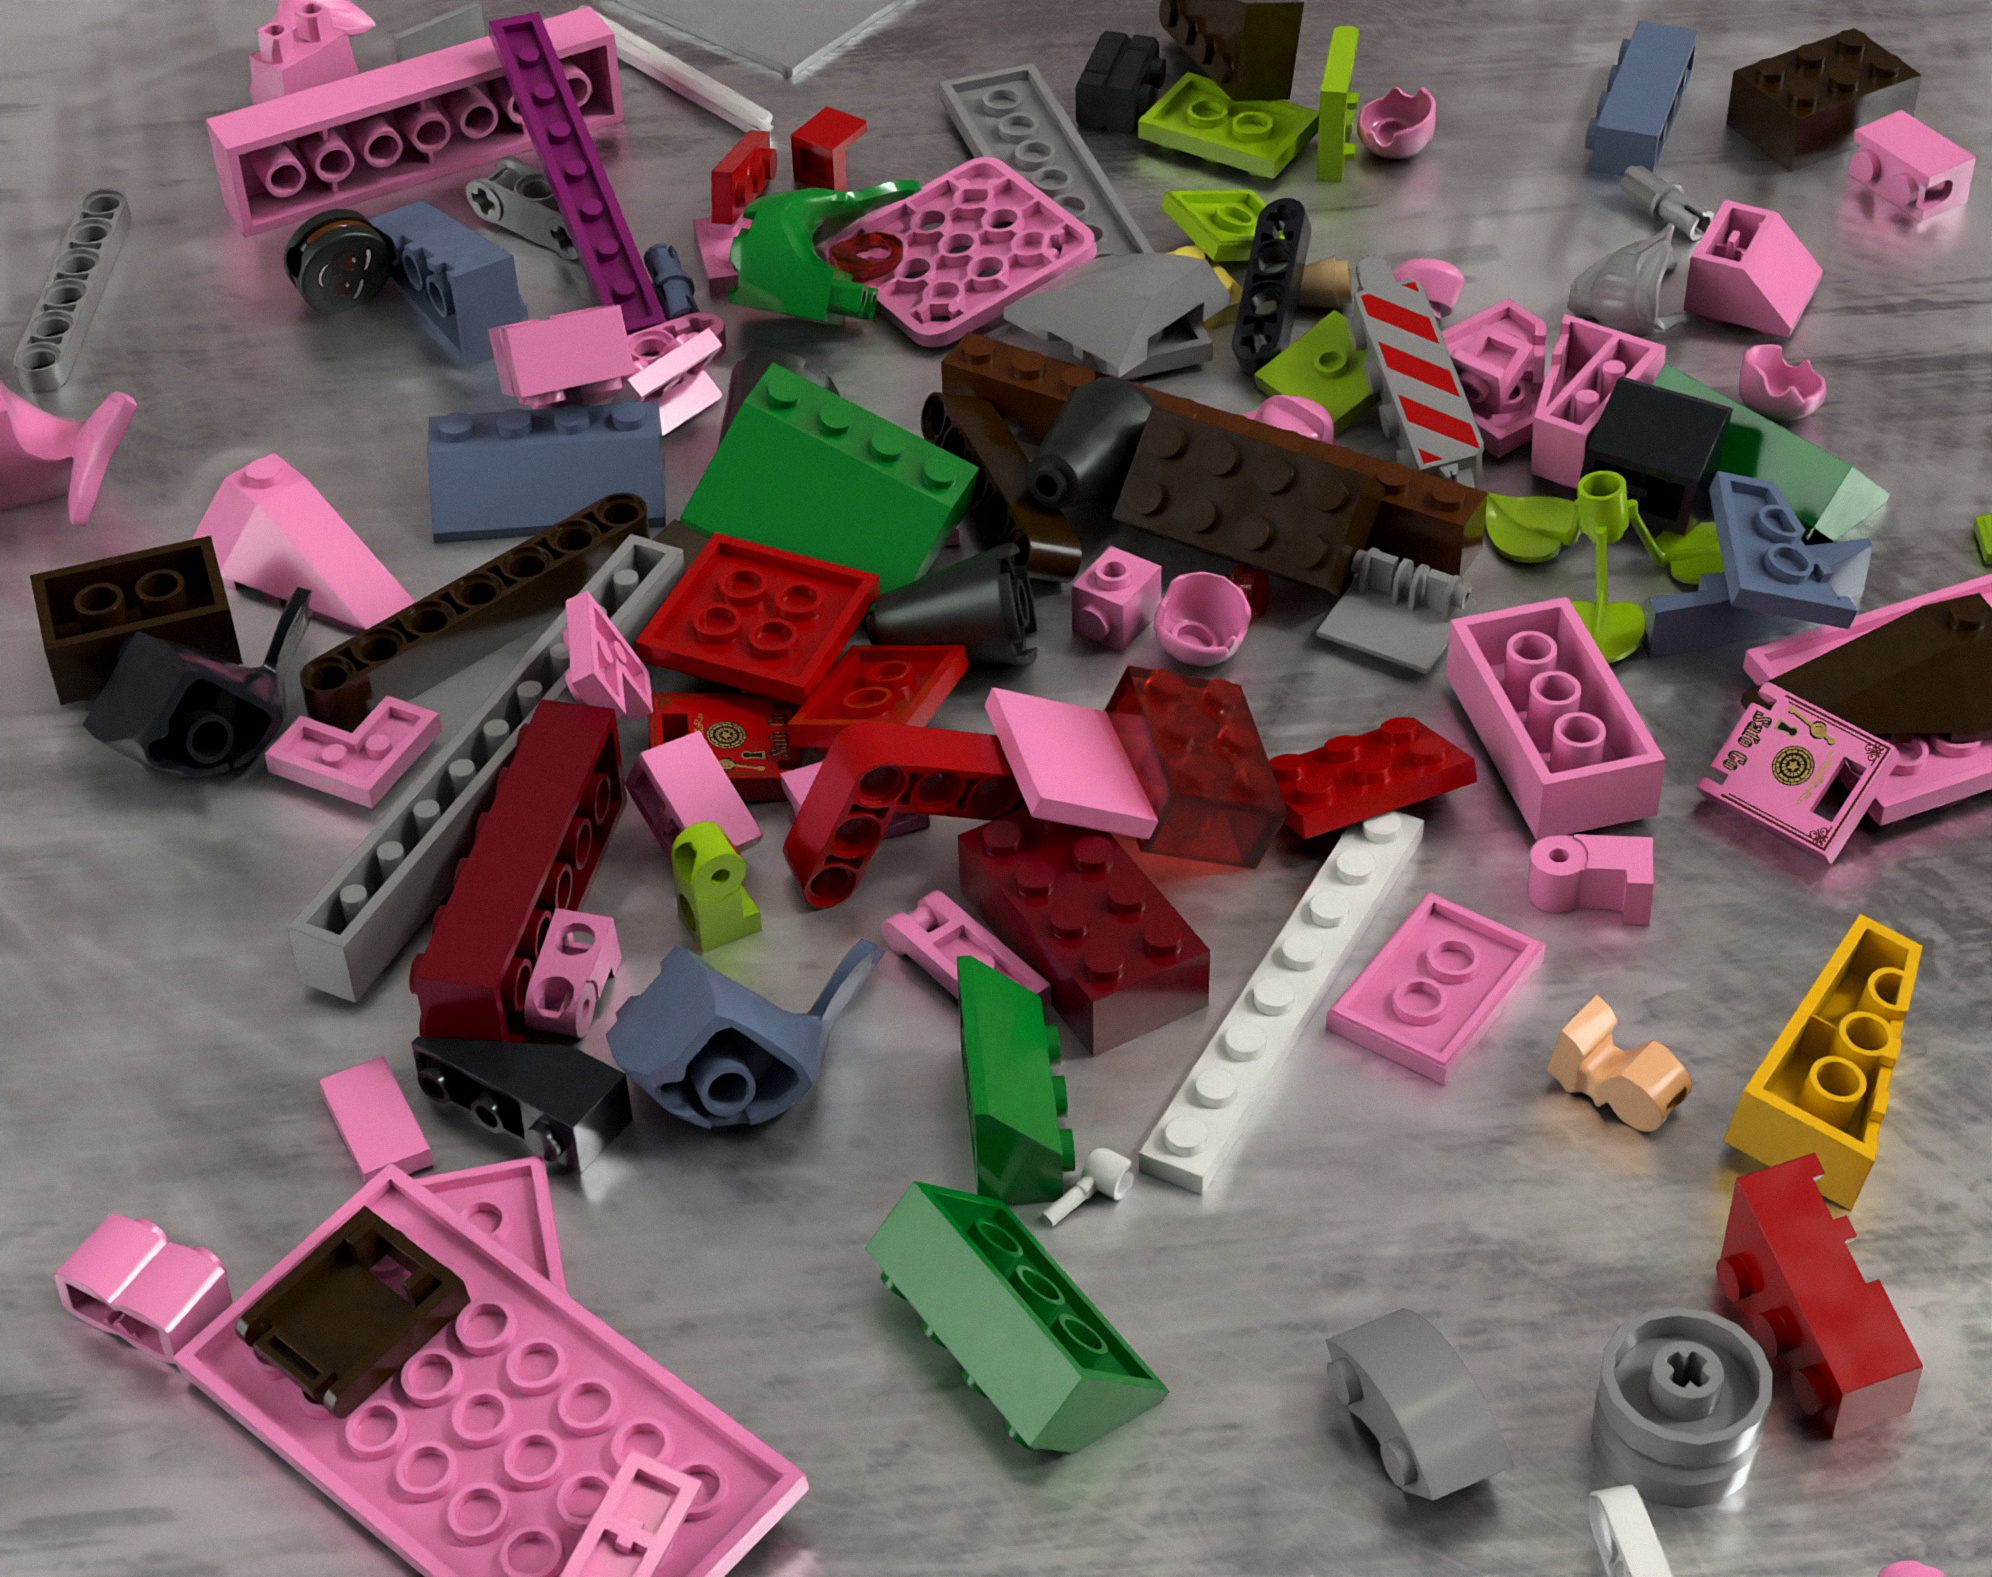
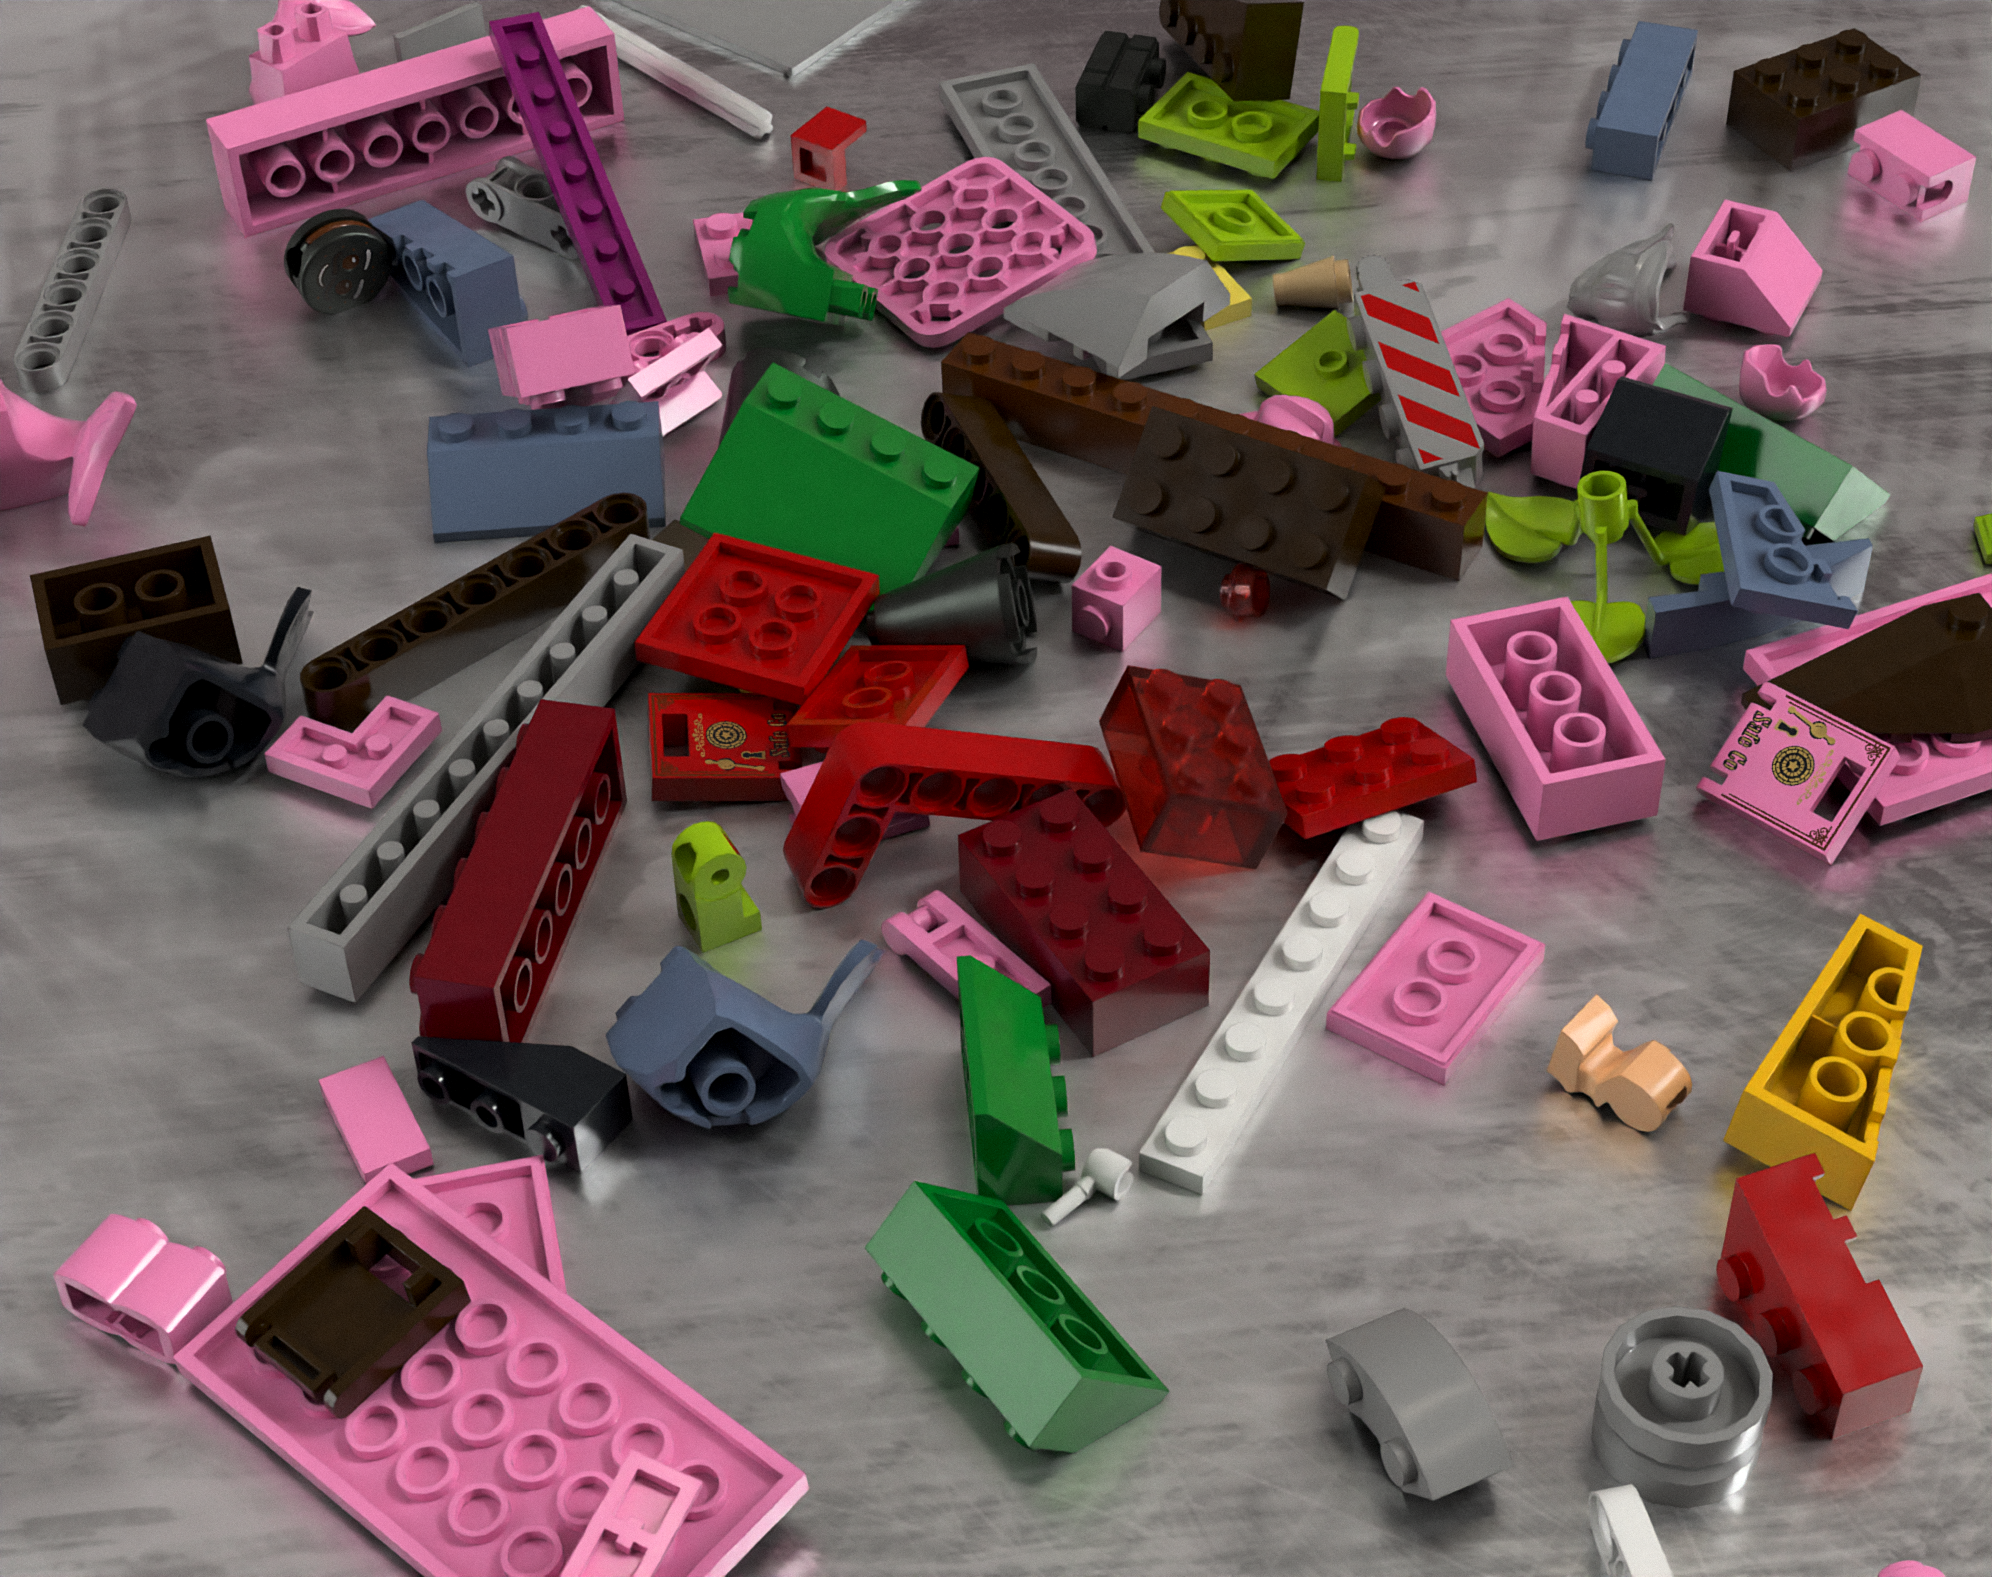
bright pink wedge [191,452,415,635] -> none
bright pink leg [524,908,622,1038] -> none
bright pink plate [562,590,653,722] -> none
bright pink hinge [624,730,763,866] -> none
sand blue pin [643,243,700,321] -> none
red plate [711,130,777,225] -> none
clear red piece [828,232,903,284] -> none
bright pink tile [984,687,1158,839] -> none
pearl dark grey cone [1026,376,1156,509] -> none
bright pink hair [1153,571,1251,668] -> none
black beam [1232,198,1311,377] -> none
light grey hinge [1316,547,1477,674] -> none
bright pink cone [1393,259,1465,324] -> none
bright pink bracket [1450,324,1534,409] -> none
bright pink leg [1527,834,1654,926] -> none
light grey axle [1620,166,1715,241] -> none

